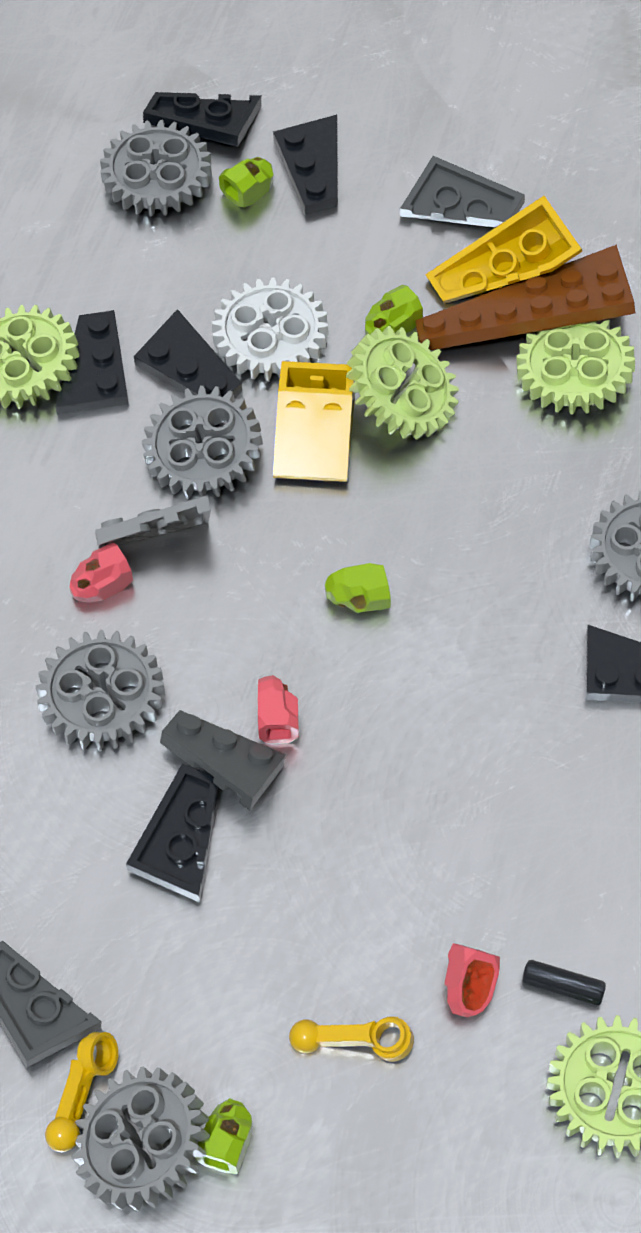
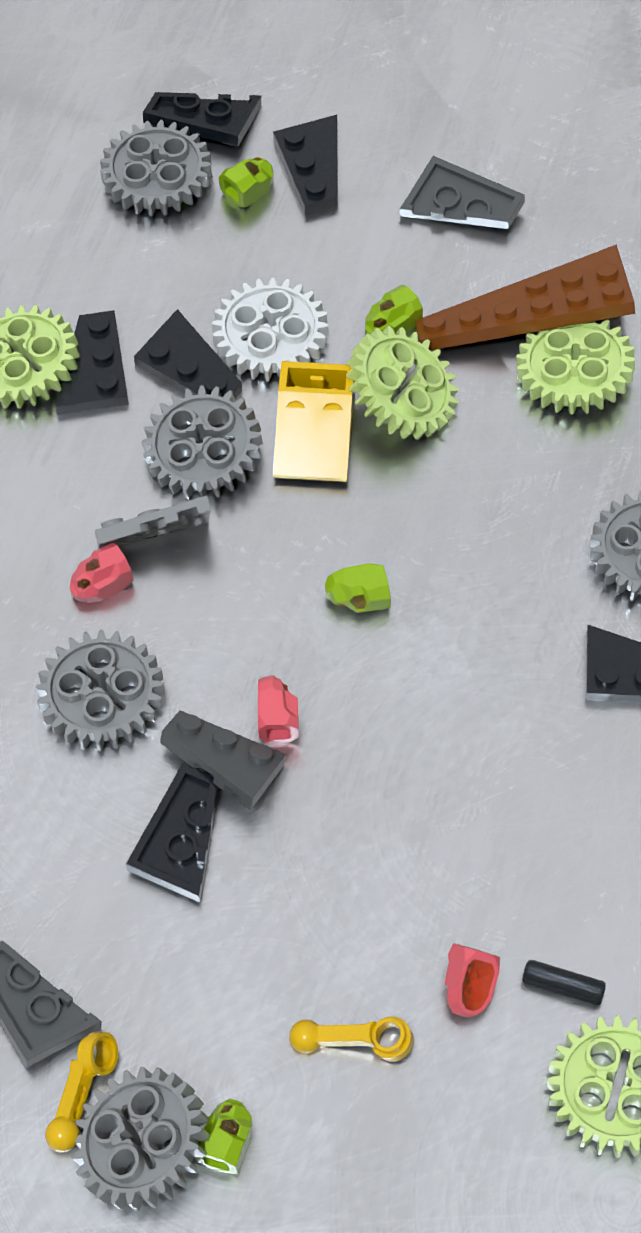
yellow wedge [425,196,583,304] -> none

